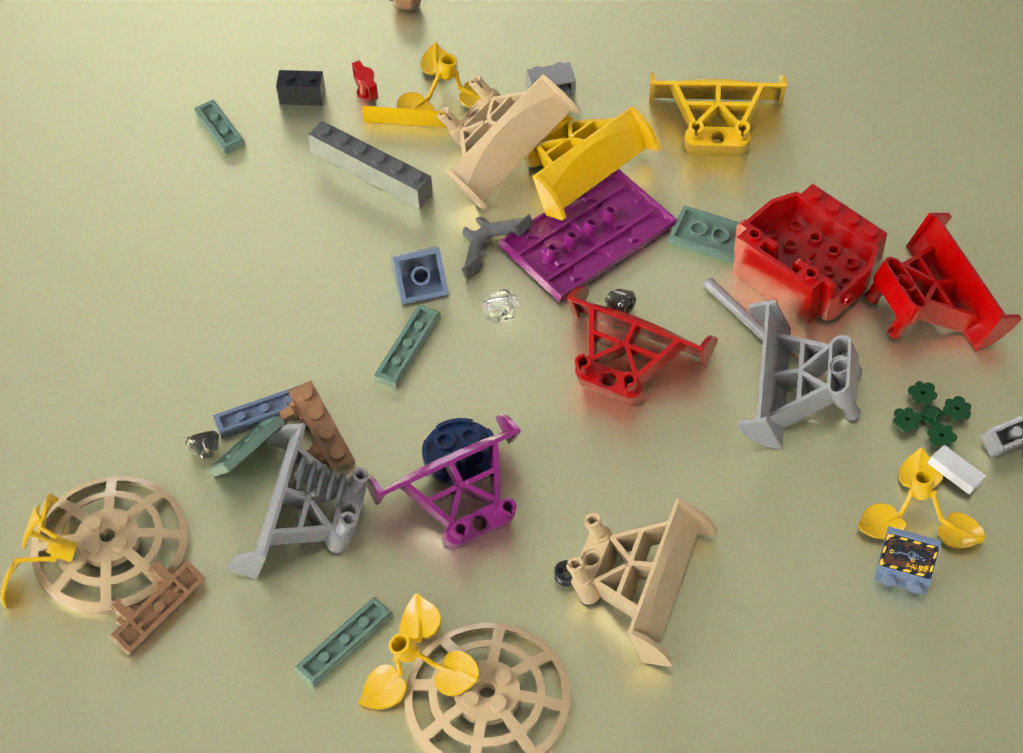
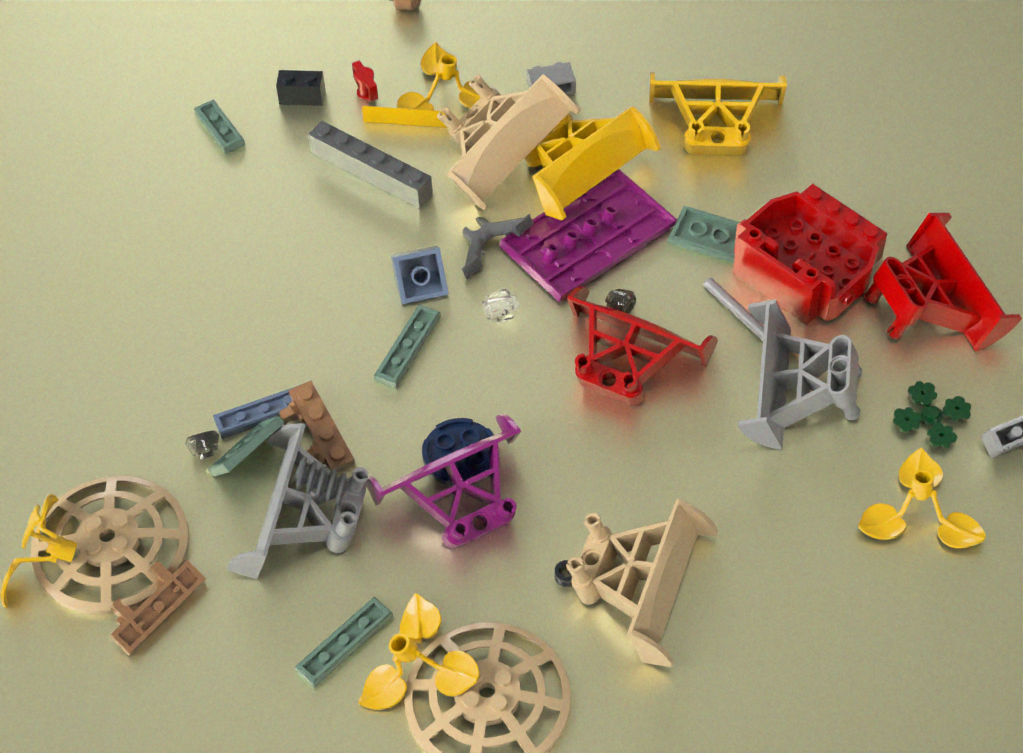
slope [874,526,942,595] -> none
white tile [928,445,986,495] -> none

